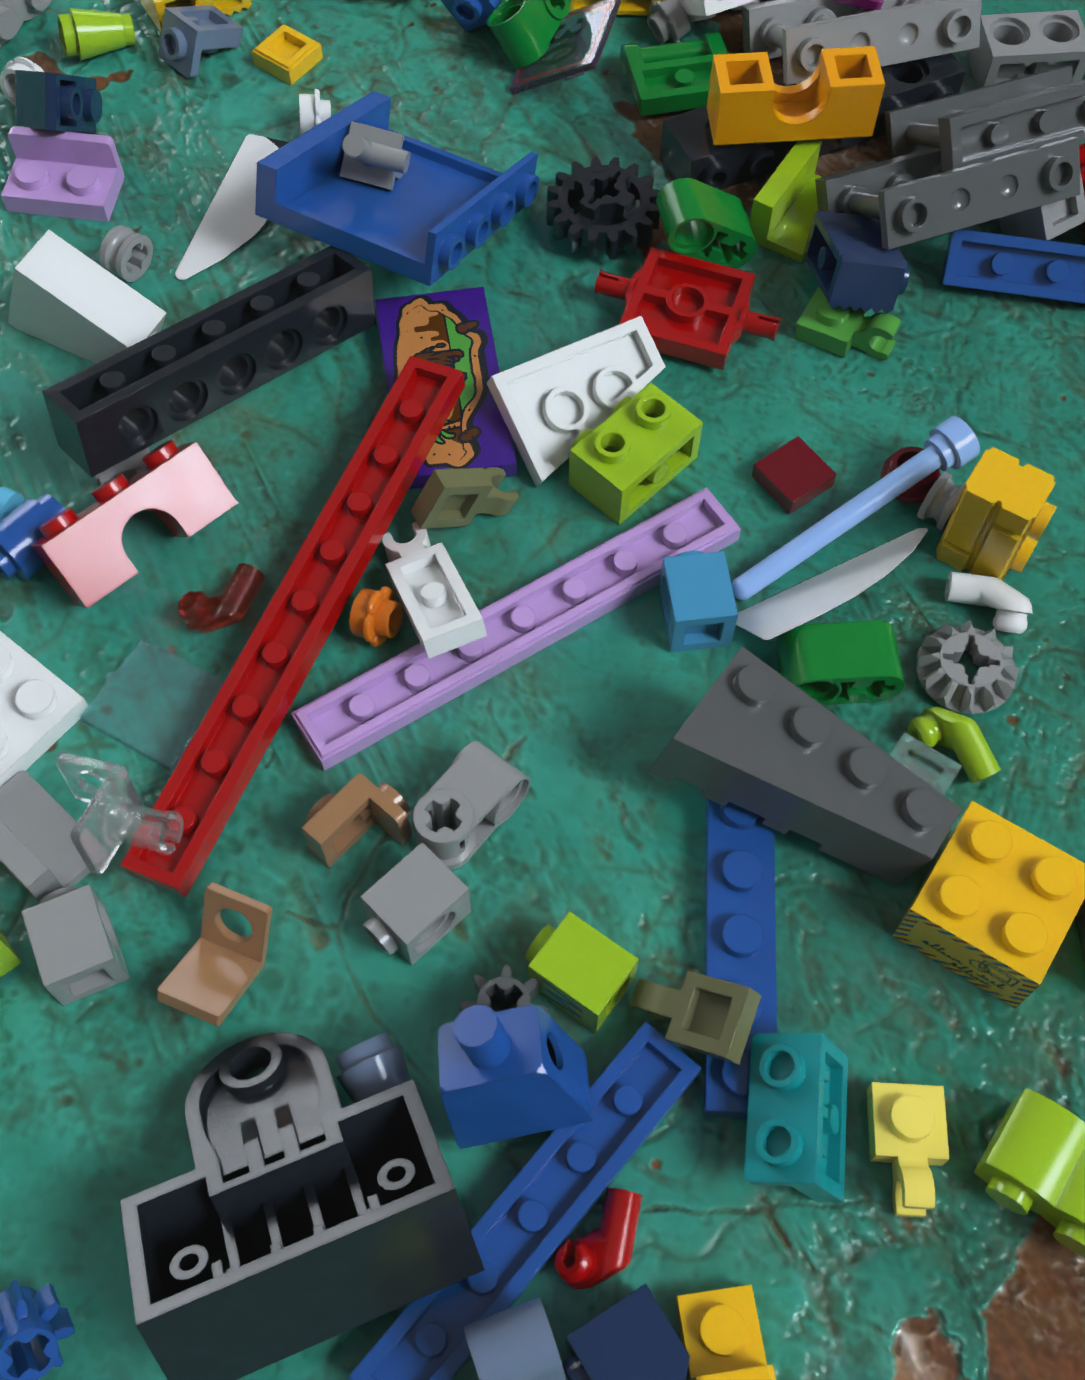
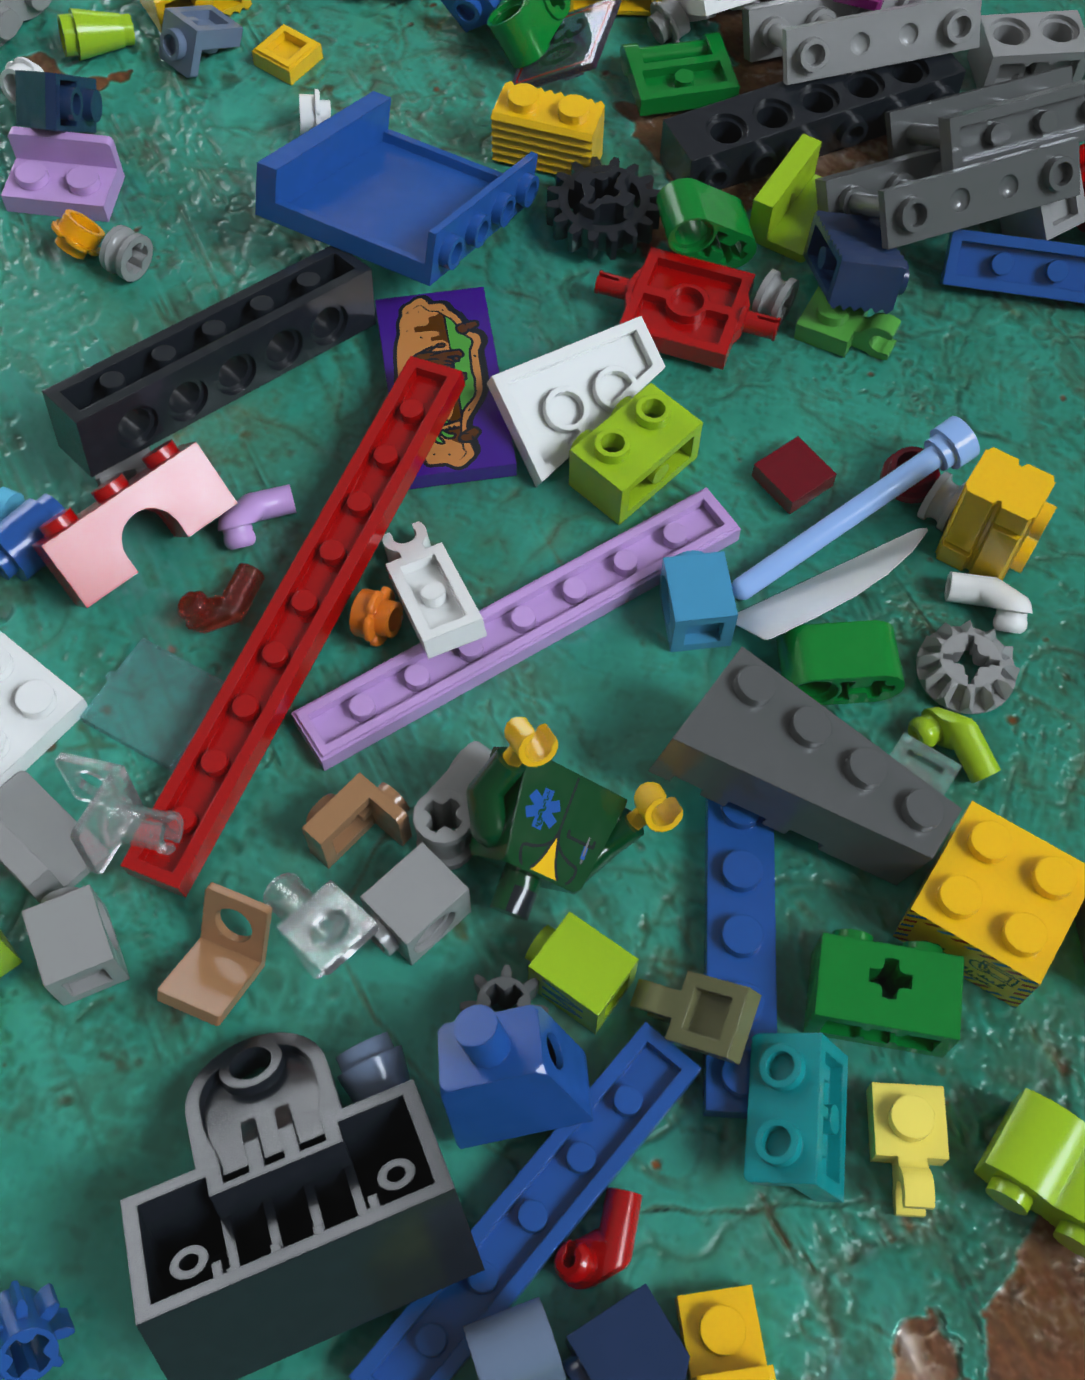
white slope [8,229,167,363] -> none
white sticker [175,134,289,280] -> none
light grey arm [340,121,410,191] -> none
olive plate [411,467,520,529] -> none
light orange arch [707,46,885,145] -> none
none -> light orange plate [51,209,105,259]
none -> lavender arm [218,484,297,550]
none -> clear bracket [263,872,379,979]
none -> dark green torso [466,717,683,921]
none -> yellow brick [491,81,605,175]
none -> light grey bush [751,269,800,324]
none -> green brick [803,929,964,1058]

